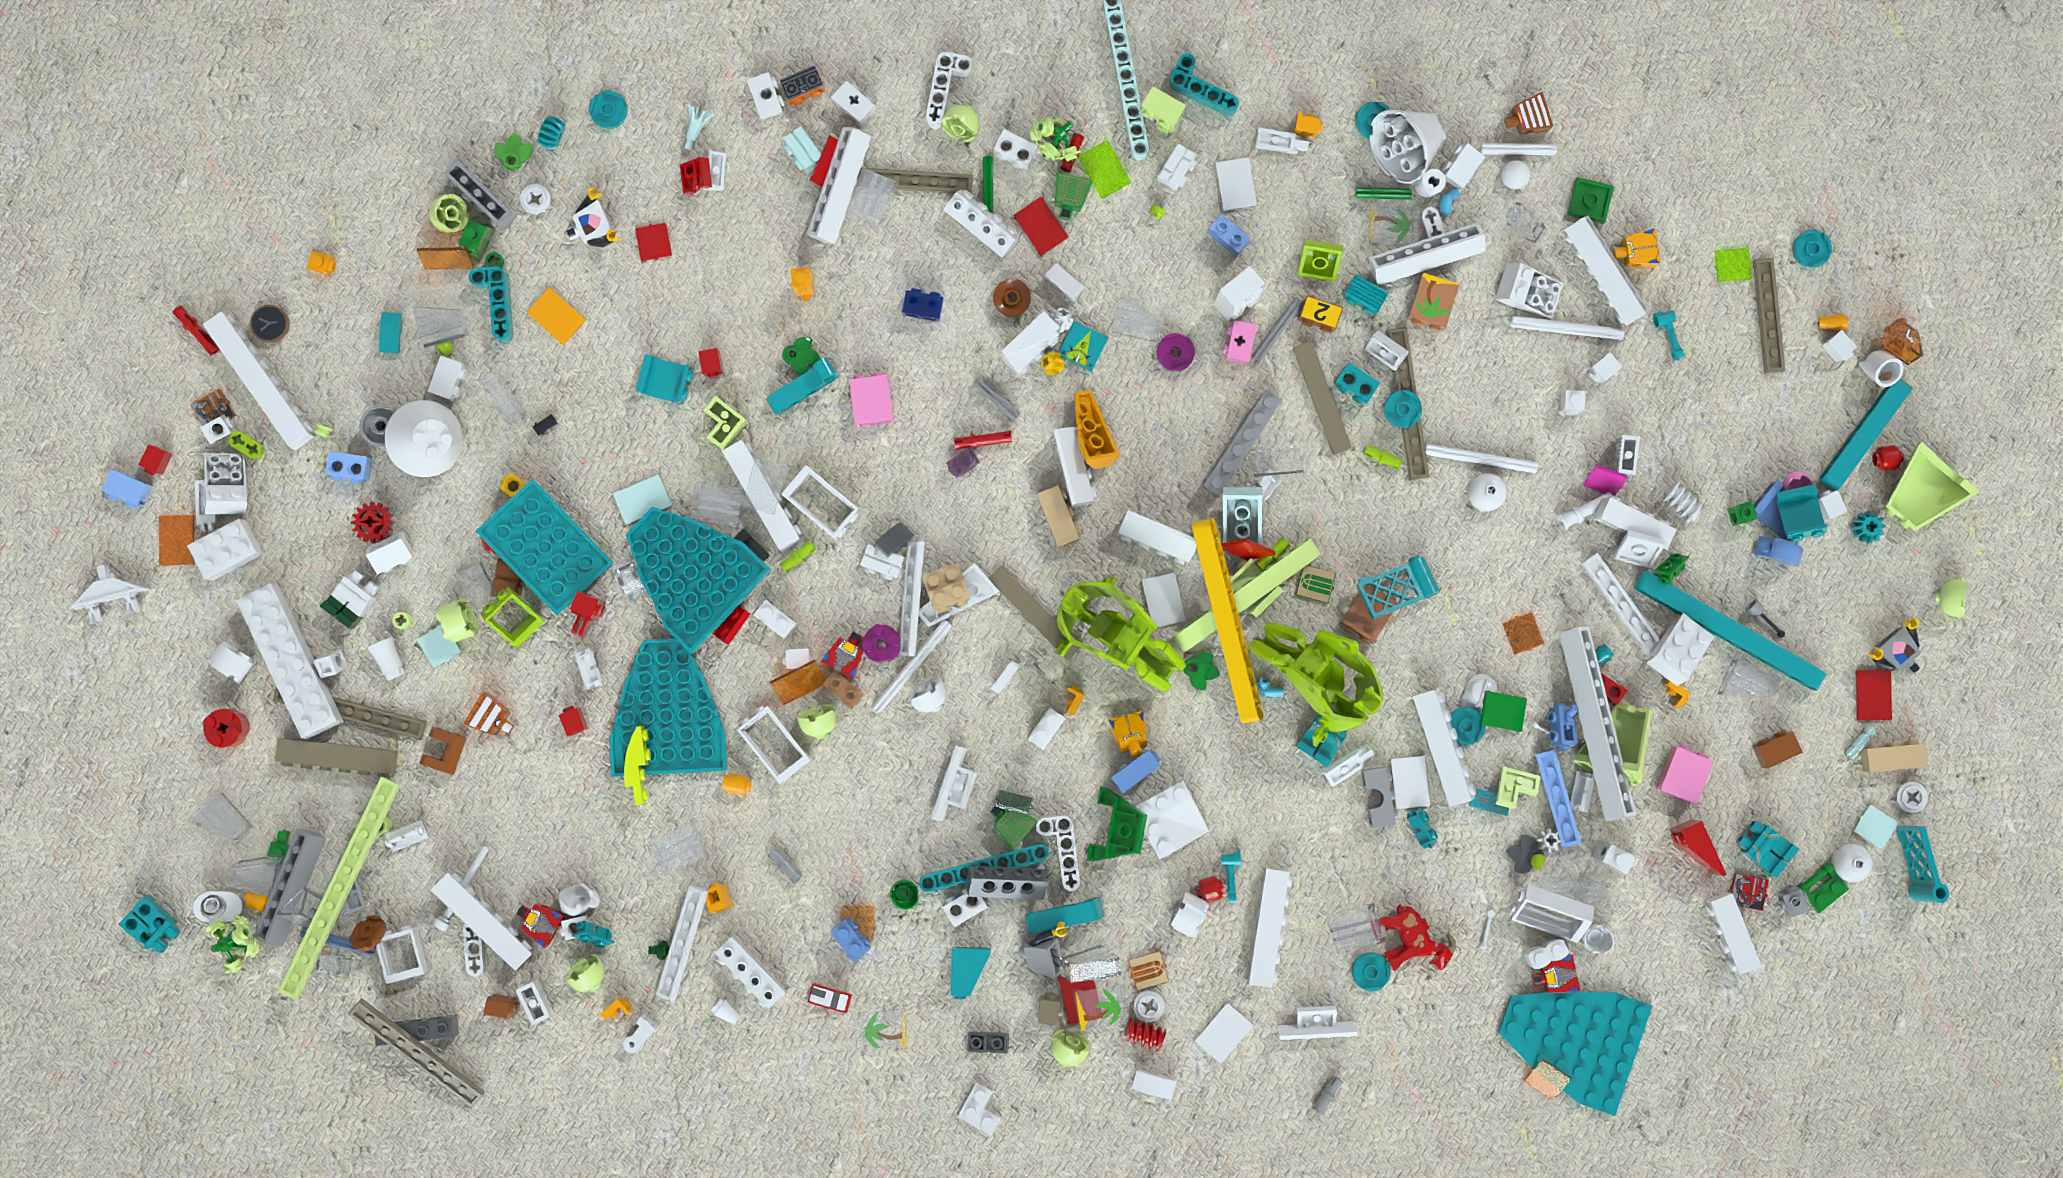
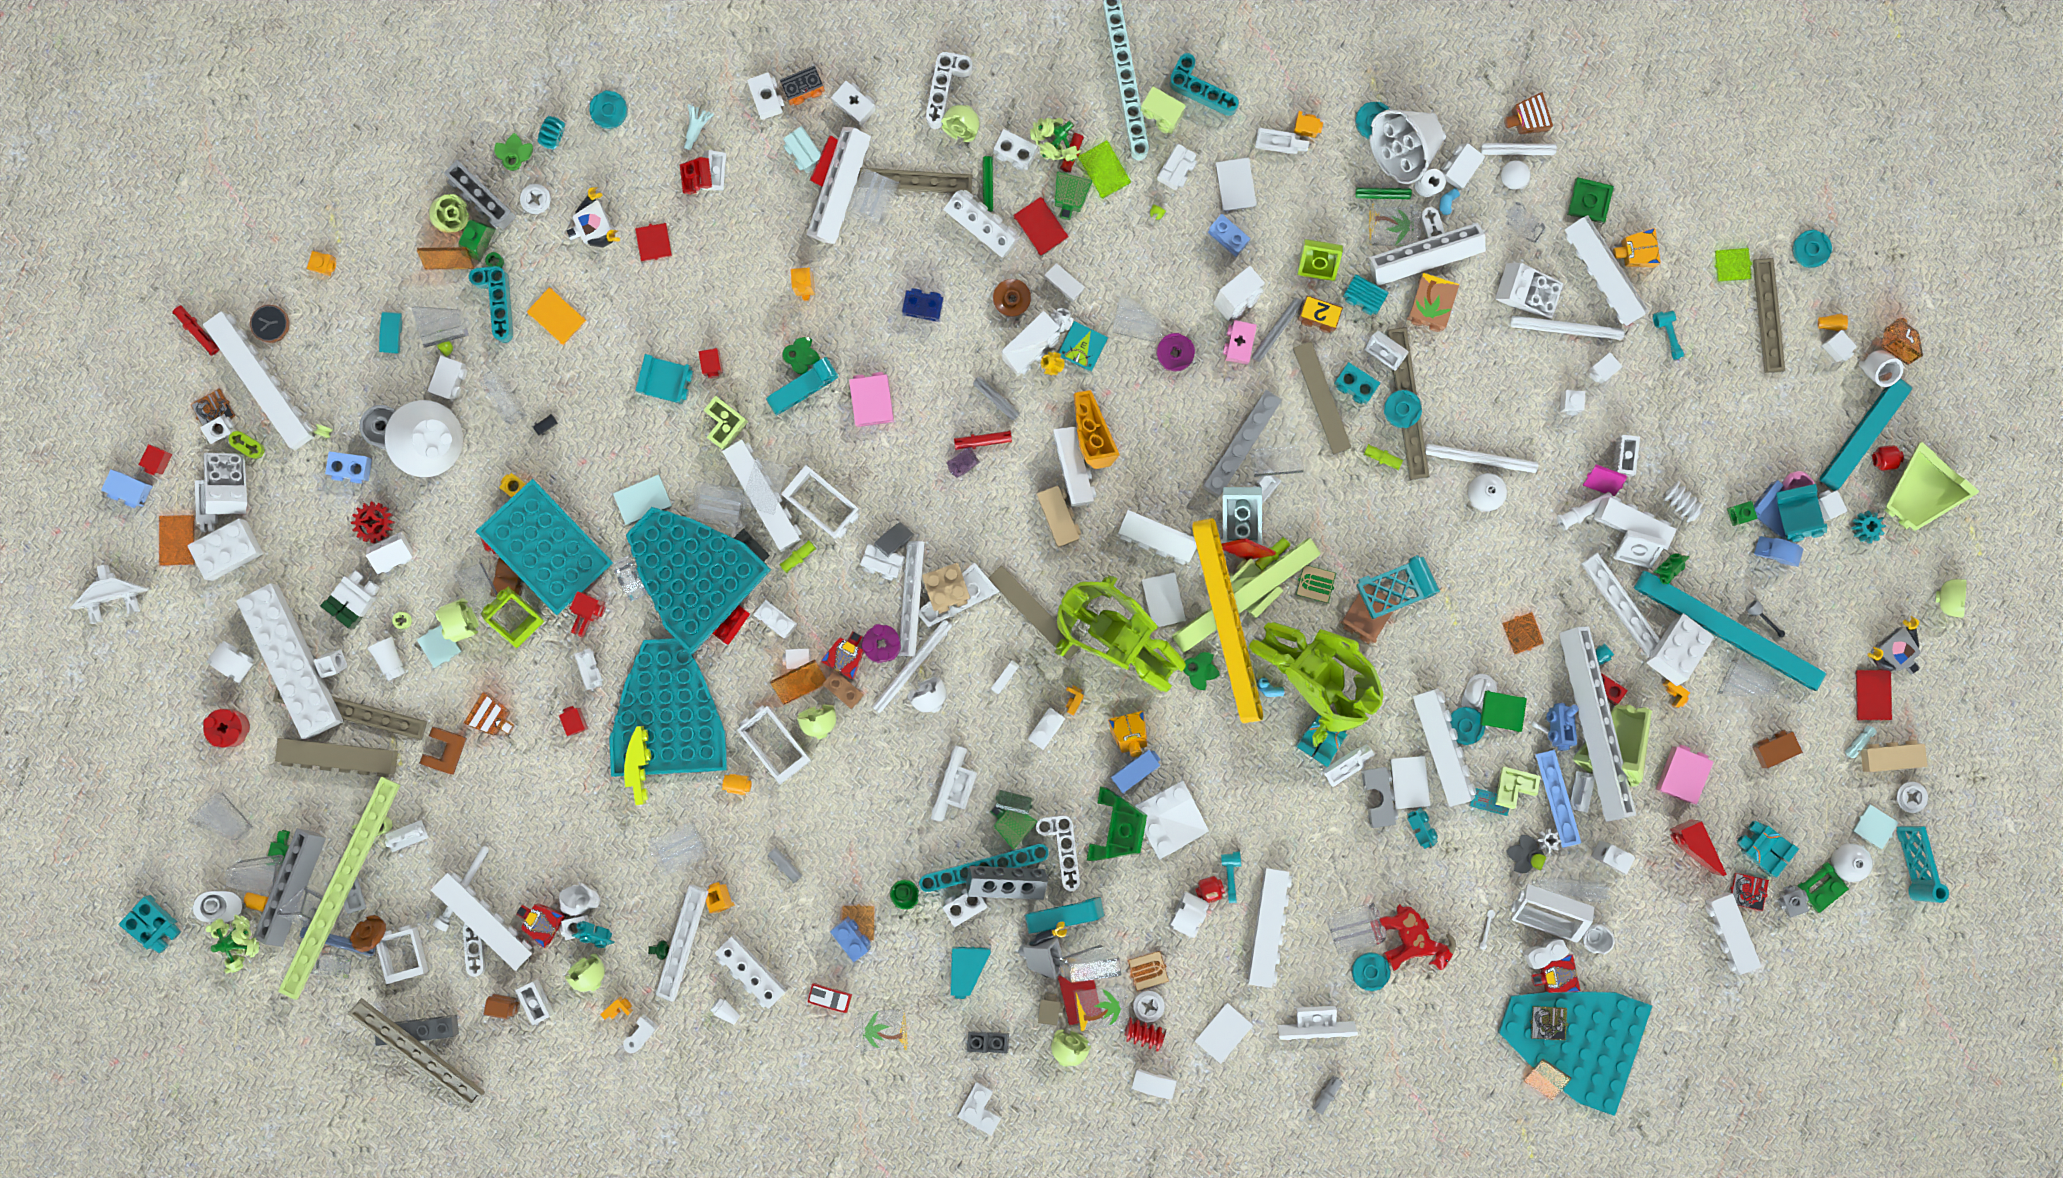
none -> piece [1530,1006,1568,1040]

